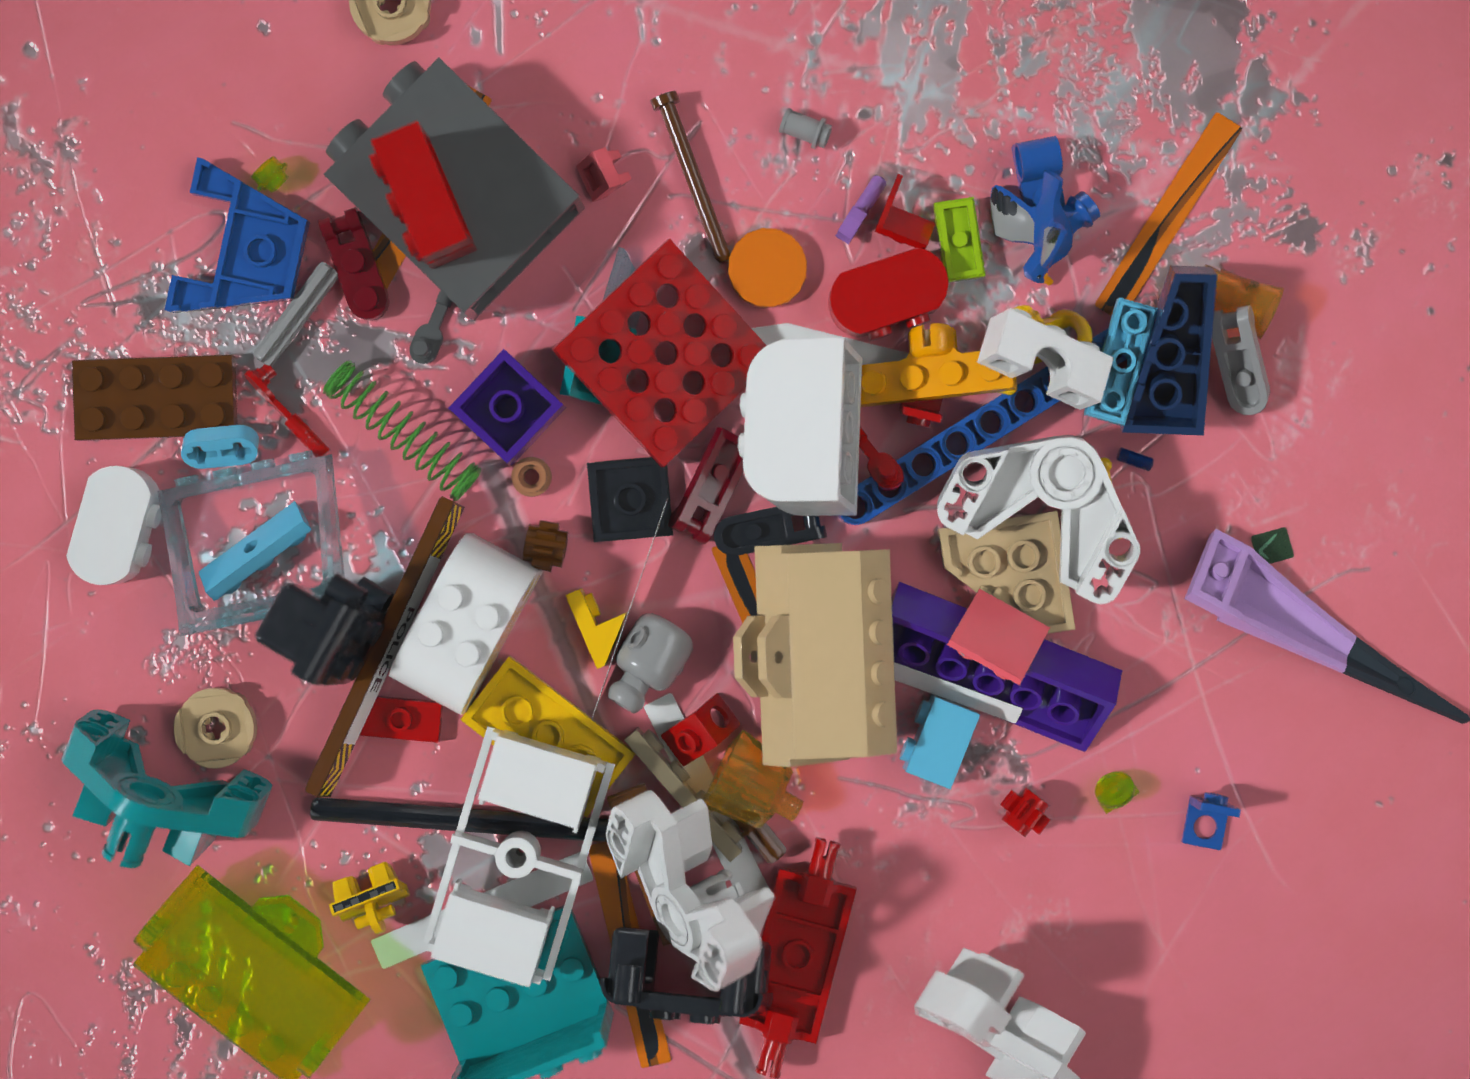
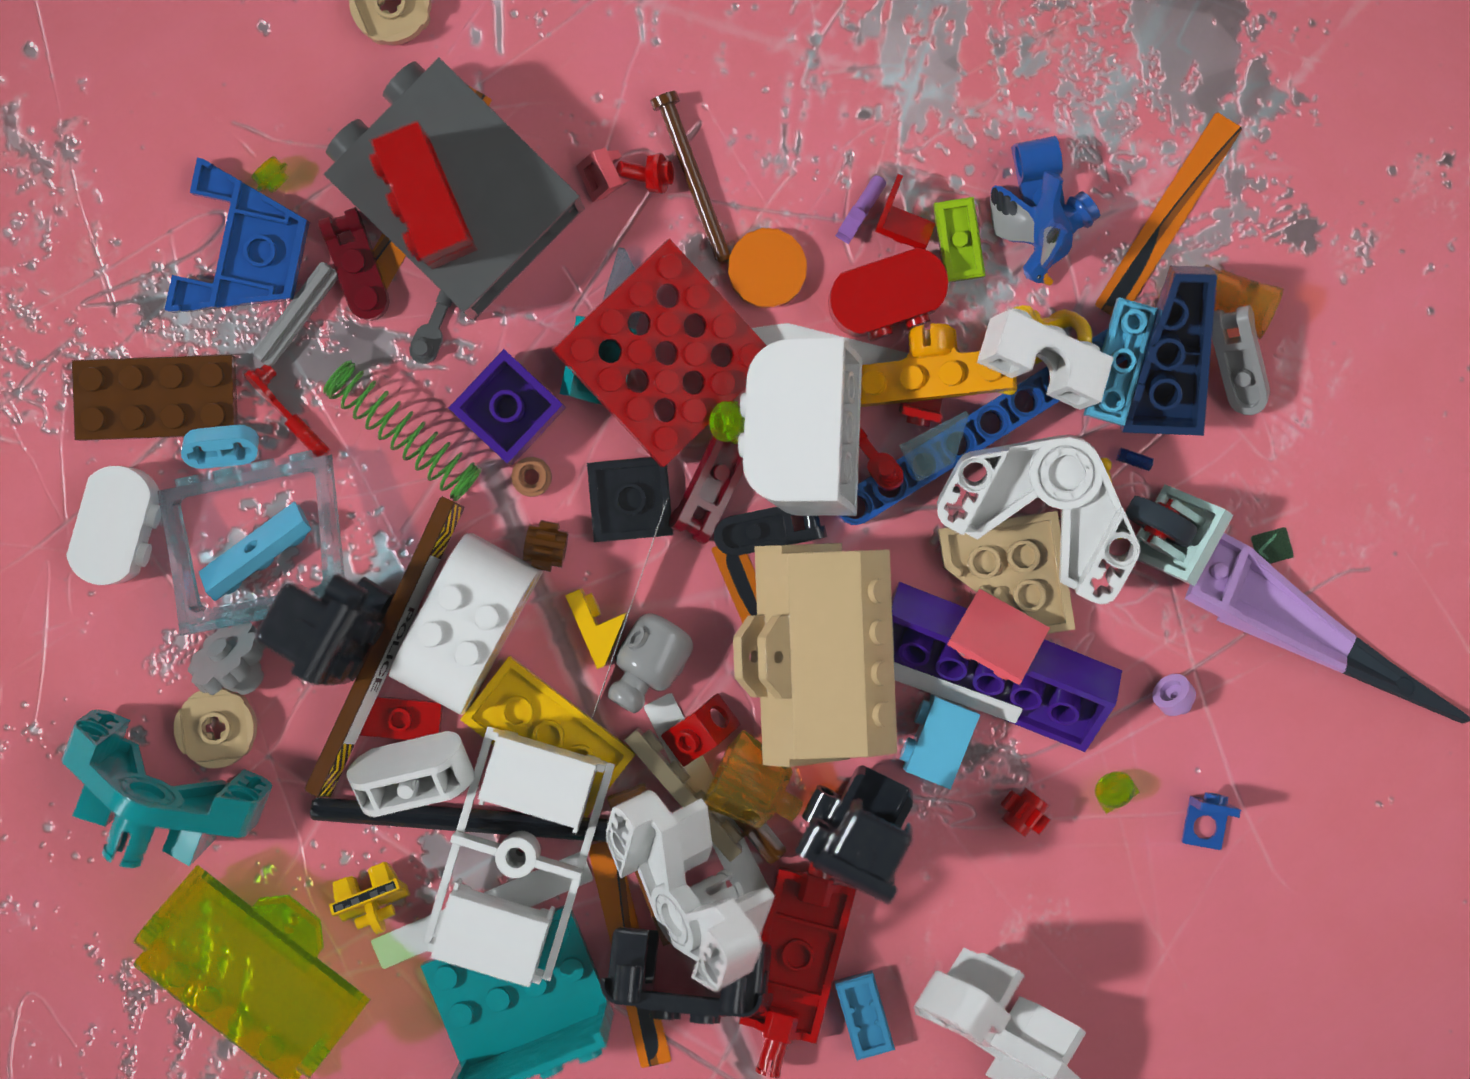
light grey pin [779,108,833,149] -> none
none -> light grey plant [188,621,265,695]
none -> white brick [347,731,475,817]
none -> red plate [616,153,674,194]
none -> clear neon green plate [709,401,745,444]
none -> black container [795,765,913,904]
none -> dark azure plate [834,970,895,1061]
none -> clear light blue tile [899,411,969,482]
none -> light aqua plate [1125,484,1233,586]
none -> lavender tile [1152,674,1196,716]

